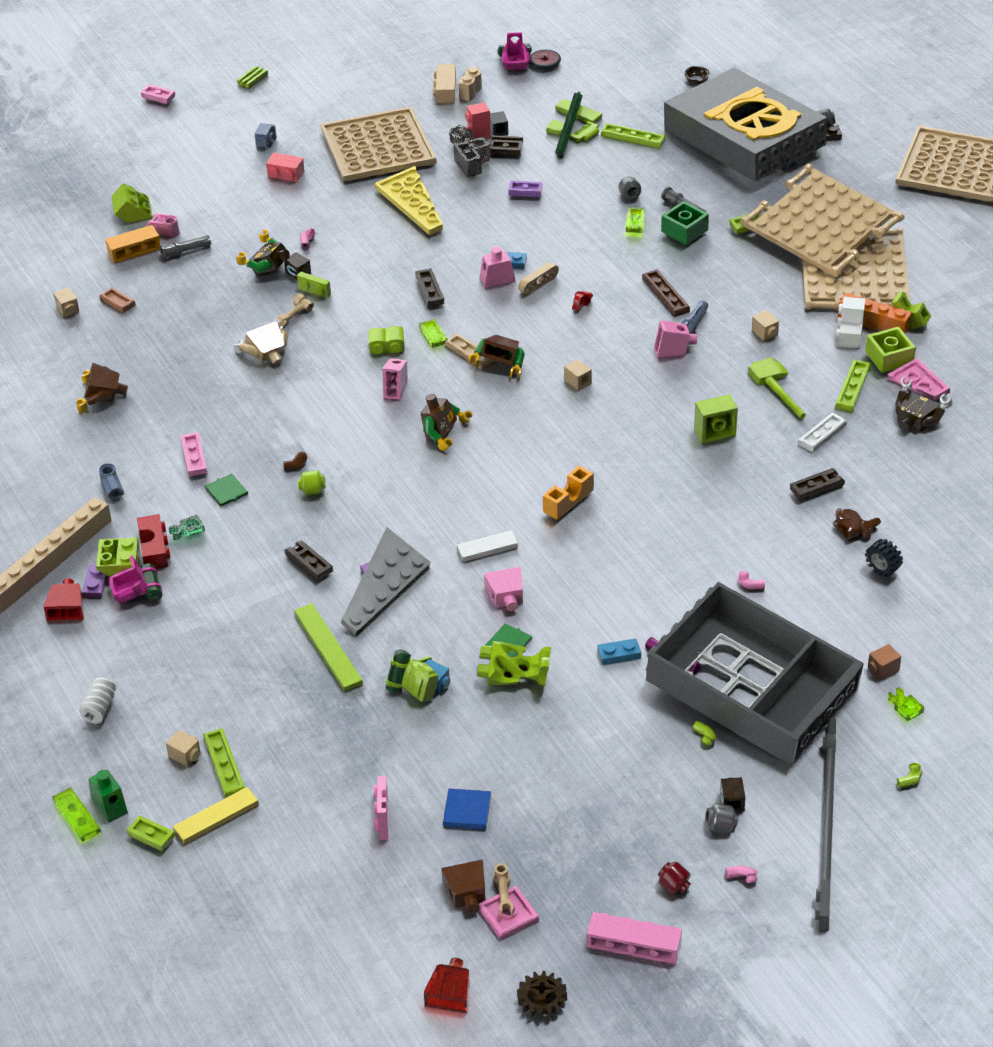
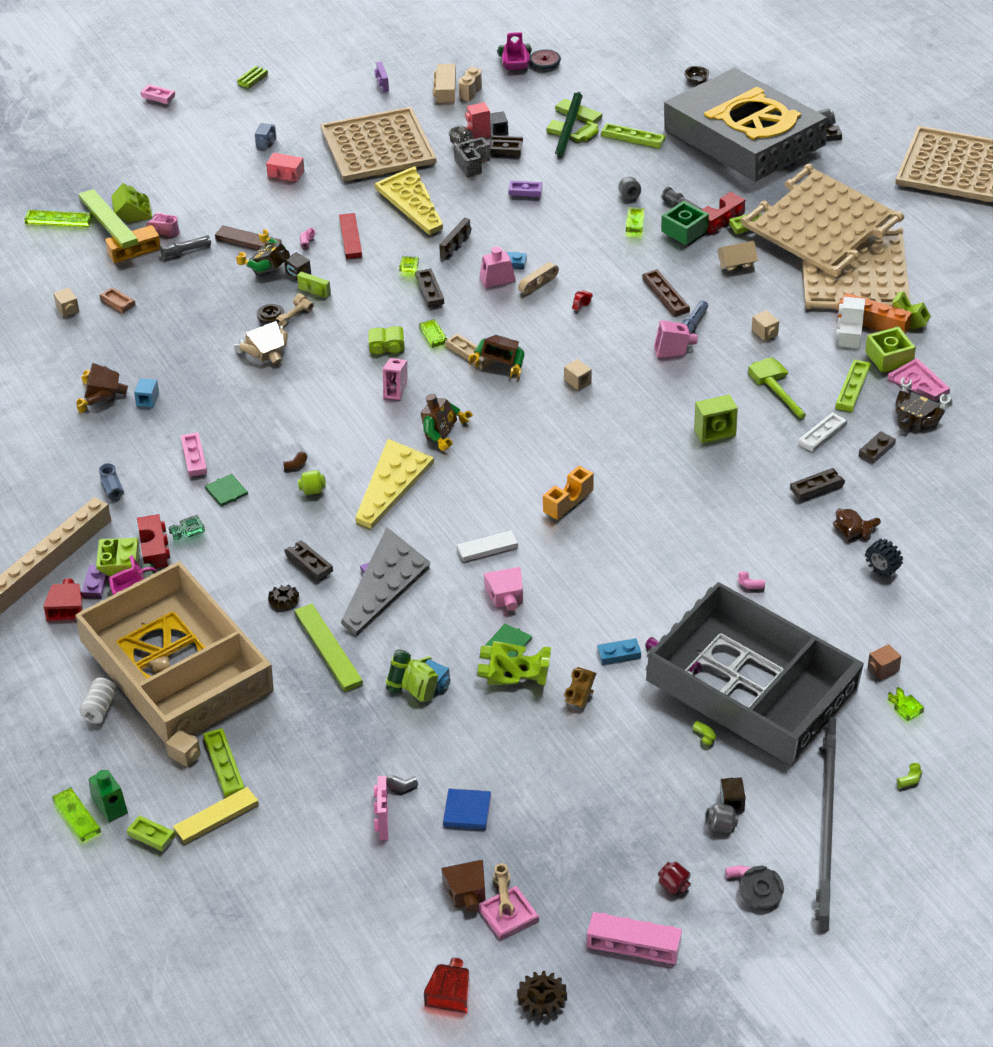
none -> clear neon green tile [24,209,93,227]
none -> tan panel [76,561,274,744]
none -> tile [79,189,138,249]
none -> dark azure brick [134,378,159,407]
none -> tan piece [148,647,170,674]
none -> tile [215,225,282,250]
none -> dark brown gear [257,304,284,324]
none -> dark brown gear [268,584,300,610]
none -> tile [339,213,362,259]
none -> light yellow wing [355,439,434,529]
none -> medium lavender plate [374,62,389,92]
none -> flat silver arm [386,775,418,793]
none -> clear neon green plate [399,256,419,273]
none -> dark brown plate [439,217,472,260]
none -> pearl gold hips [564,667,597,708]
none -> red arch [701,192,746,234]
none -> tan brick [717,241,758,271]
none -> dark grey tile [739,865,784,910]
none -> dark brown plate [859,431,896,463]

